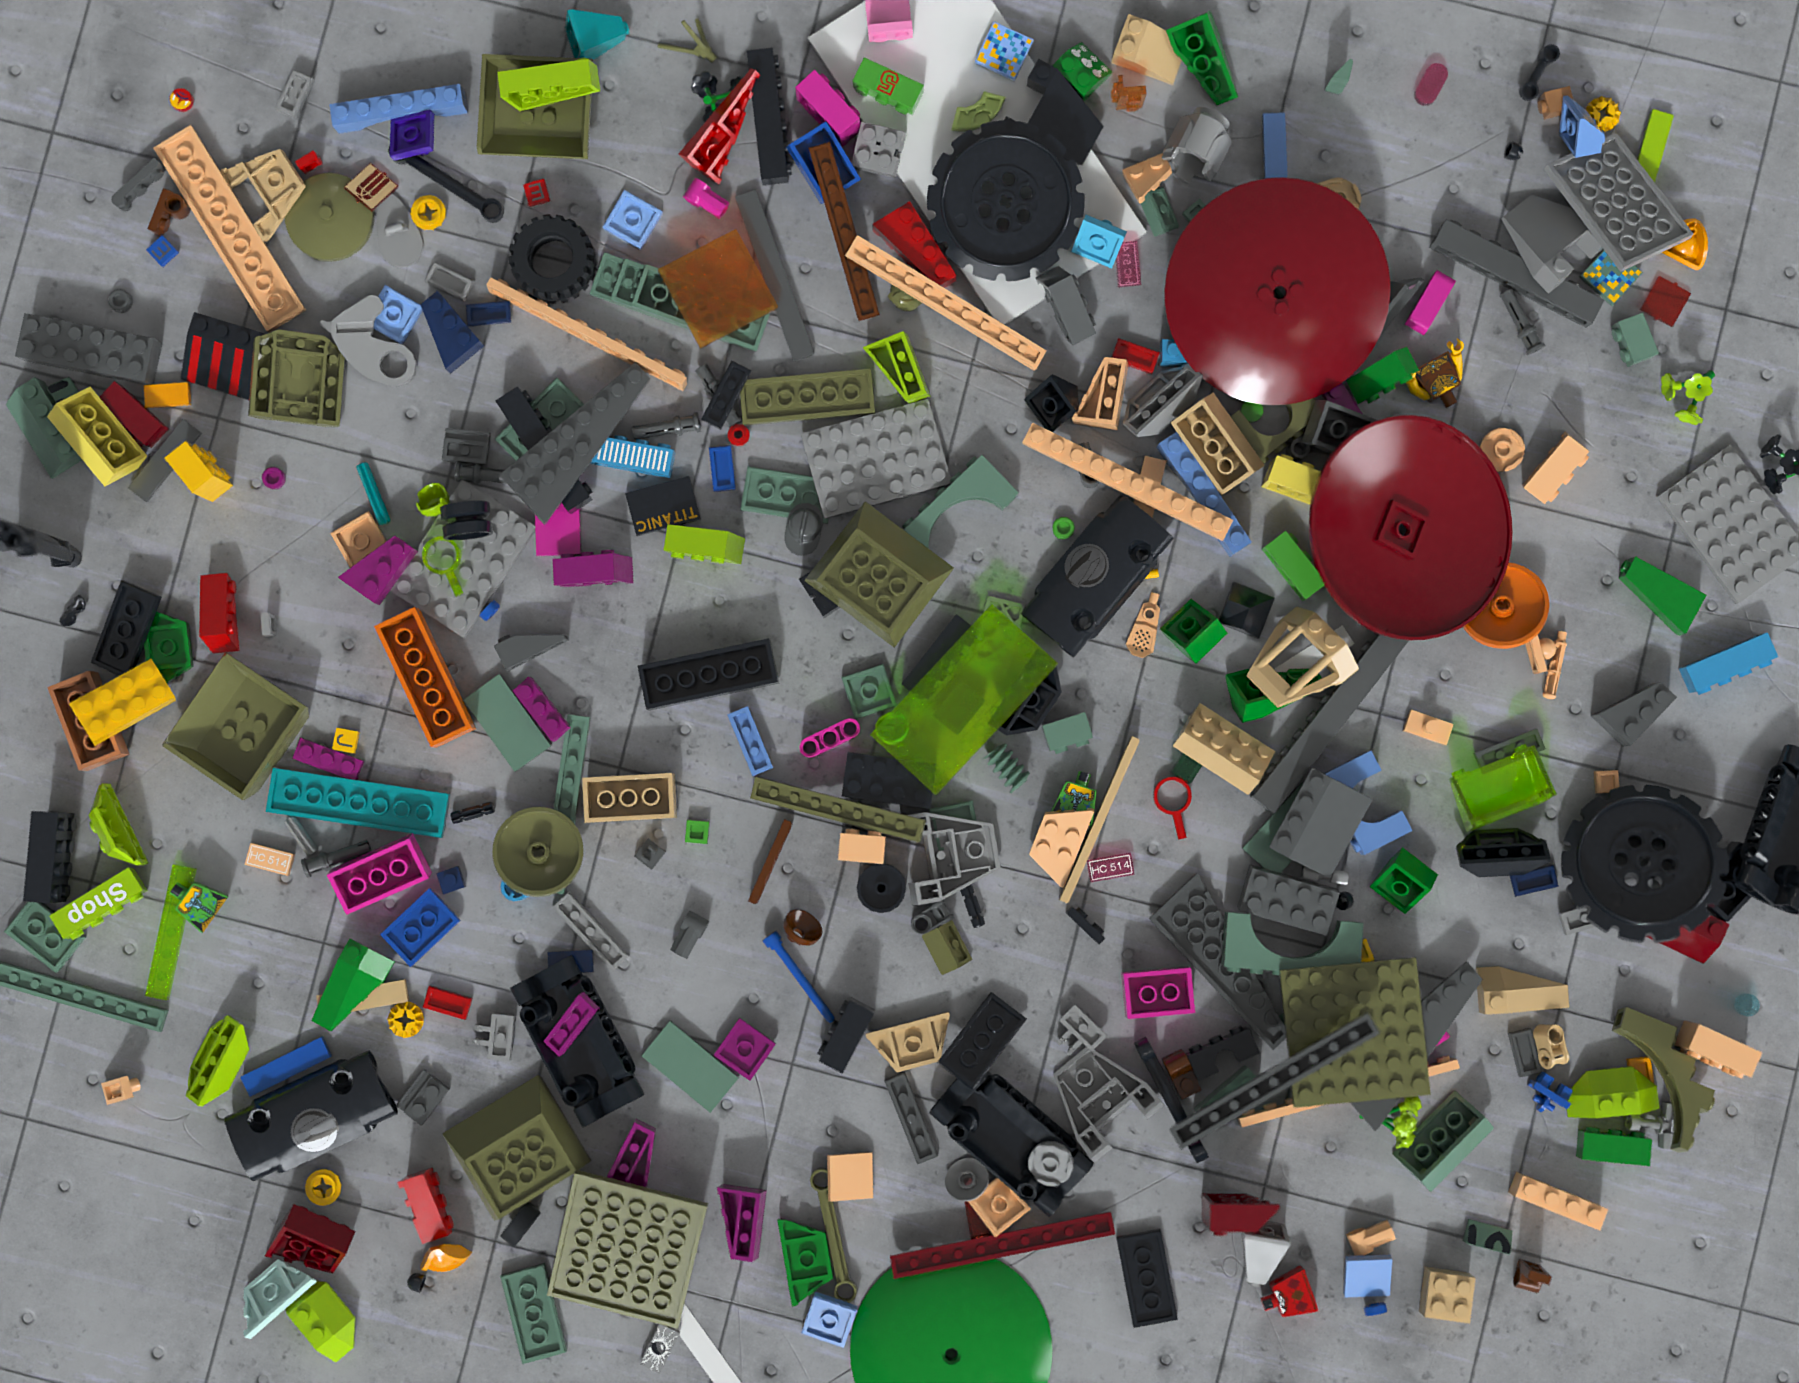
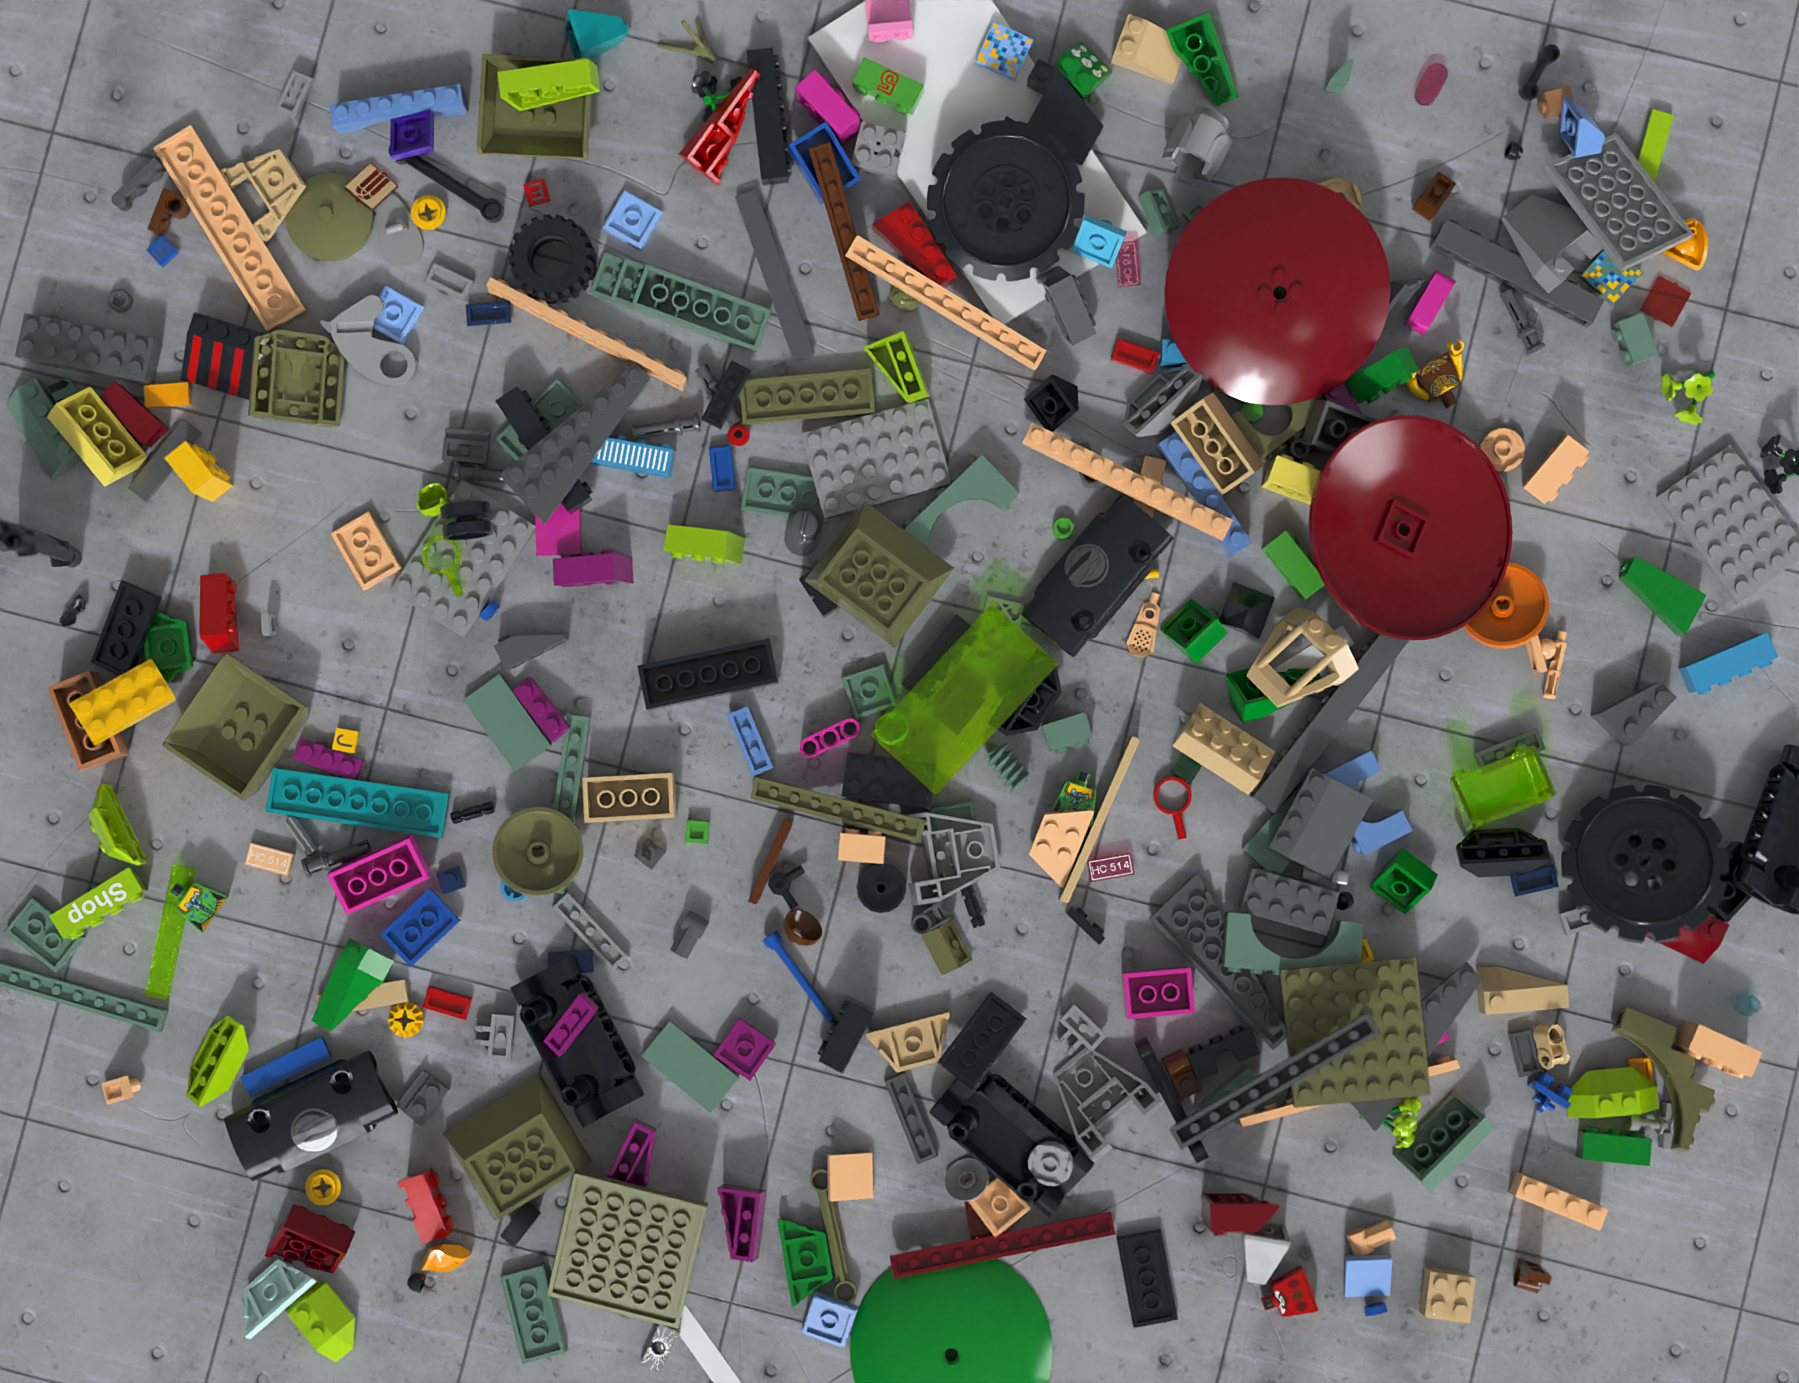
black brick [23,811,76,903] -> none
tile [170,88,194,112] -> none
magenta tile [262,467,286,490] -> none
red tile [295,150,323,174] -> none
magenta wedge [337,536,418,605] -> none
teal axle [356,462,391,525] -> none
orange brick [374,607,476,748] -> none
dark blue wedge [420,290,484,374] -> none
black tile [625,476,701,536] -> none
clear orange plate [658,229,778,349] -> none
dark pink piece [683,178,730,219] -> none
yellowish green tile [952,92,1005,132] -> none
light nougat wedge [1072,357,1128,430] -> none
clear orange bracket [1111,75,1146,112] -> none
light nougat wing [1122,153,1172,204] -> none
medium blue tile [1262,113,1287,179] -> none
light nougat tile [1403,710,1454,745] -> none
slope [1463,1219,1513,1255] -> none
yellow gear [1585,96,1621,132] -> none
light nougat tile [1594,770,1619,794] -> none
none -> black piece [768,865,805,909]
none -> reddish brown plate [1412,171,1456,222]

